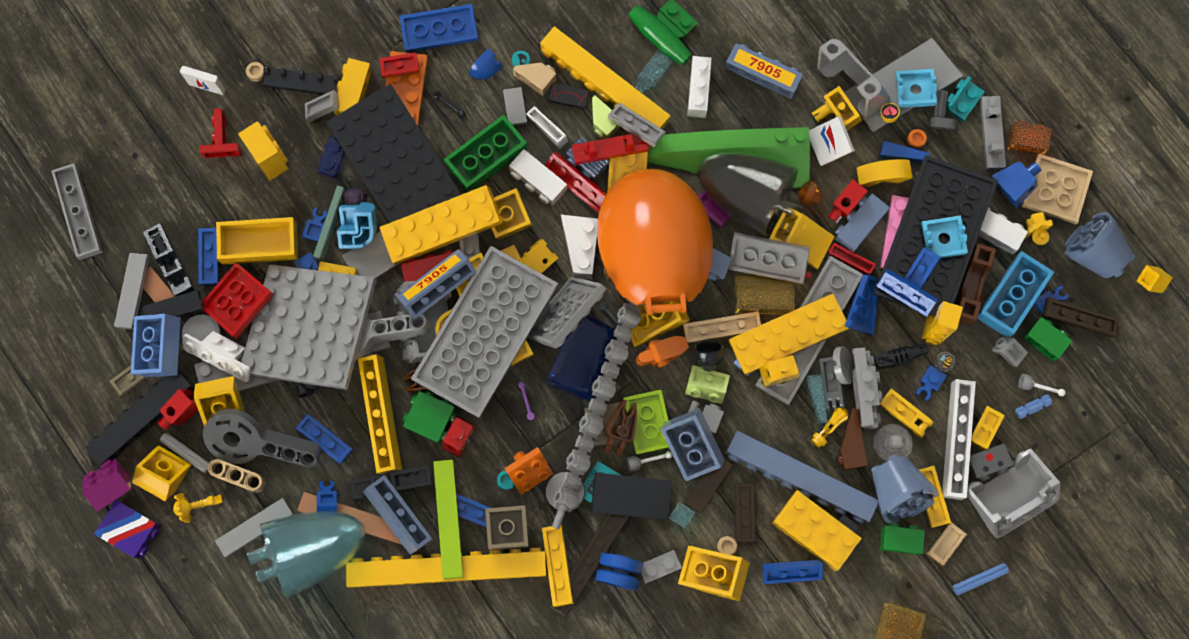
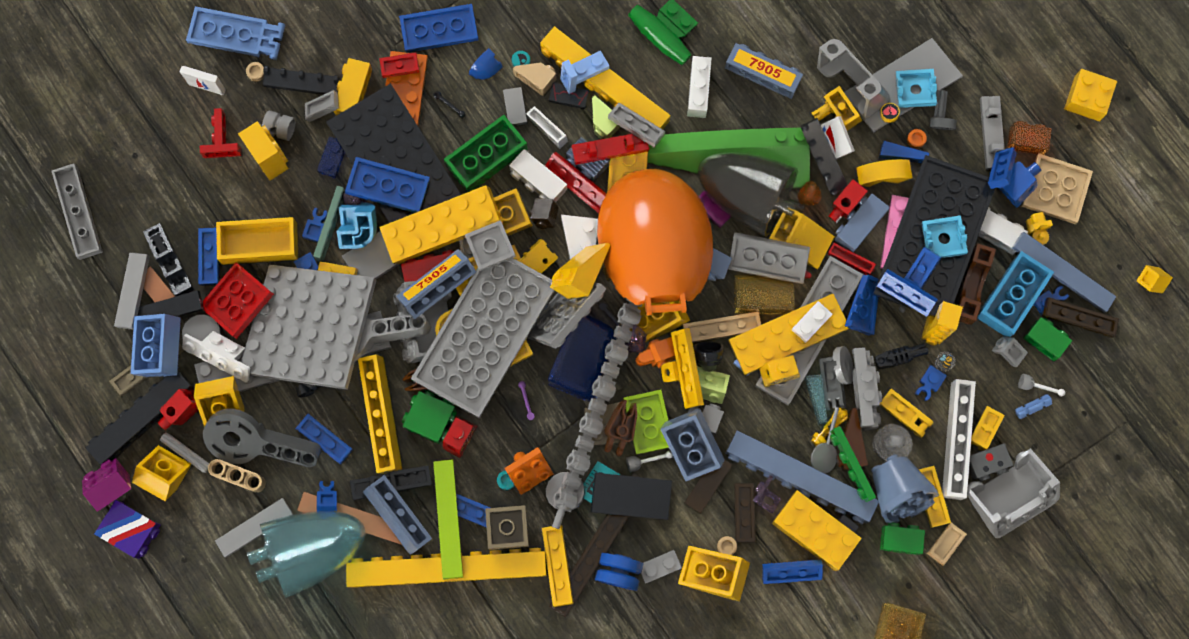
yellow piece [173,493,223,523] -> none
clear light blue hinge [635,49,674,93] -> none
clear light blue plate [669,502,695,529] -> none
teal bracket [946,76,985,122] -> none
medium blue axle [953,563,1009,595] -> none
sand blue cone [1064,212,1135,278] -> none
none -> medium blue hinge [186,6,285,60]
none -> light grey wheel [262,110,296,141]
none -> blue plate [345,157,430,213]
none -> light grey plate [465,220,516,271]
none -> dark brown brick [530,198,559,229]
none -> yellow slope [550,243,610,299]
none -> light blue bracket [560,51,609,94]
none -> bracket [625,324,647,353]
none -> yellow plate [661,328,704,409]
none -> bracket [753,475,781,513]
none -> white plate [792,301,832,343]
none -> black hinge [800,118,847,196]
none -> light grey piece [811,407,839,473]
none -> green plate [830,426,876,502]
none -> blue plate [988,147,1016,189]
none -> sand blue tile [1012,232,1116,313]
none -> yellow brick [1064,69,1117,122]

